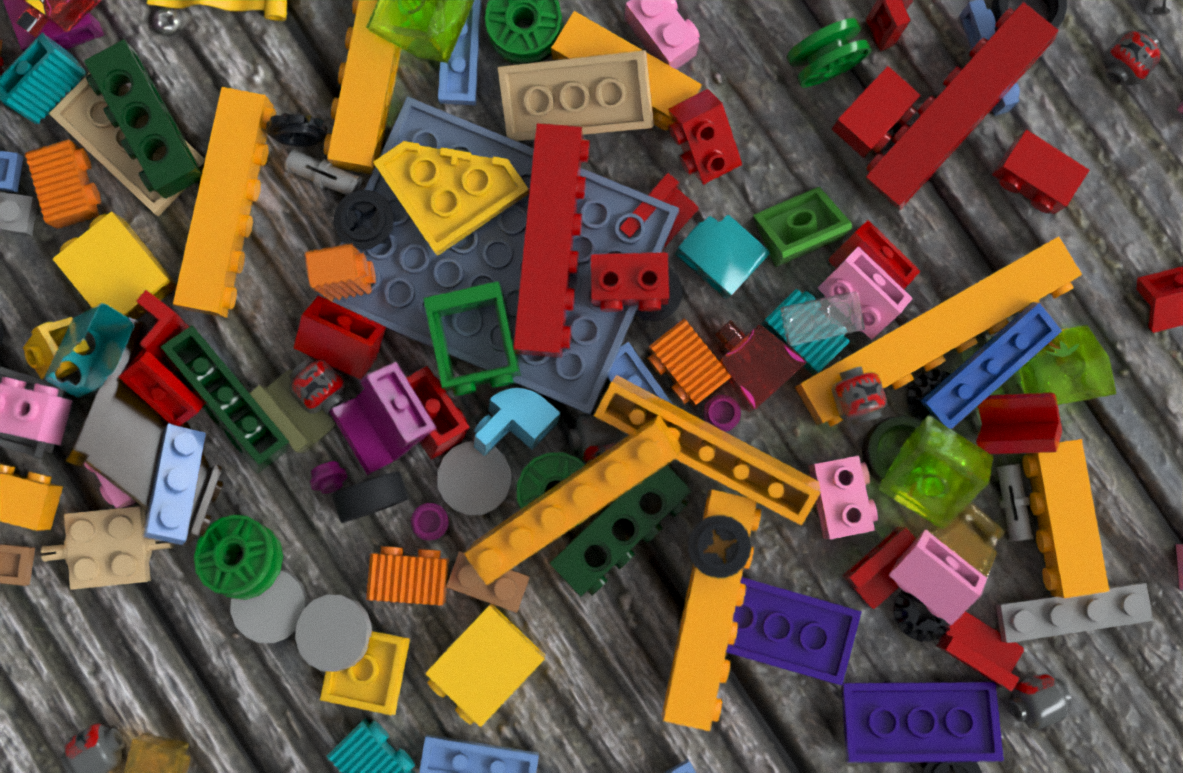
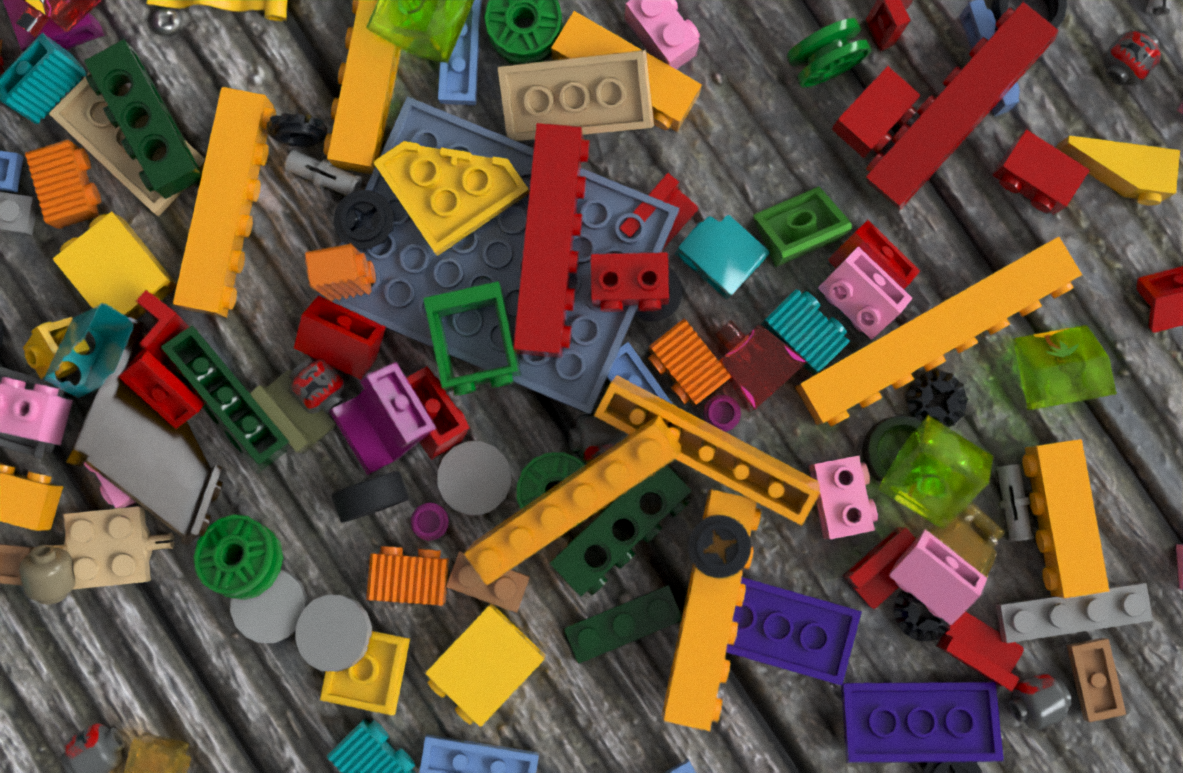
plate [143,424,206,545] -> none
magenta plate [309,461,347,494] -> none
medium azure brick [474,388,560,457] -> none
red brick [668,89,743,185] -> none
clear plate [780,291,865,346] -> none
head [832,366,887,425] -> none
blue plate [921,302,1062,431] -> none
red panel [976,392,1063,454] -> none
none -> dark tan head [19,545,75,605]
none -> dark green plate [564,584,682,664]
none -> yellow slope [1056,135,1180,205]
none -> medium nougat plate [1066,637,1126,722]

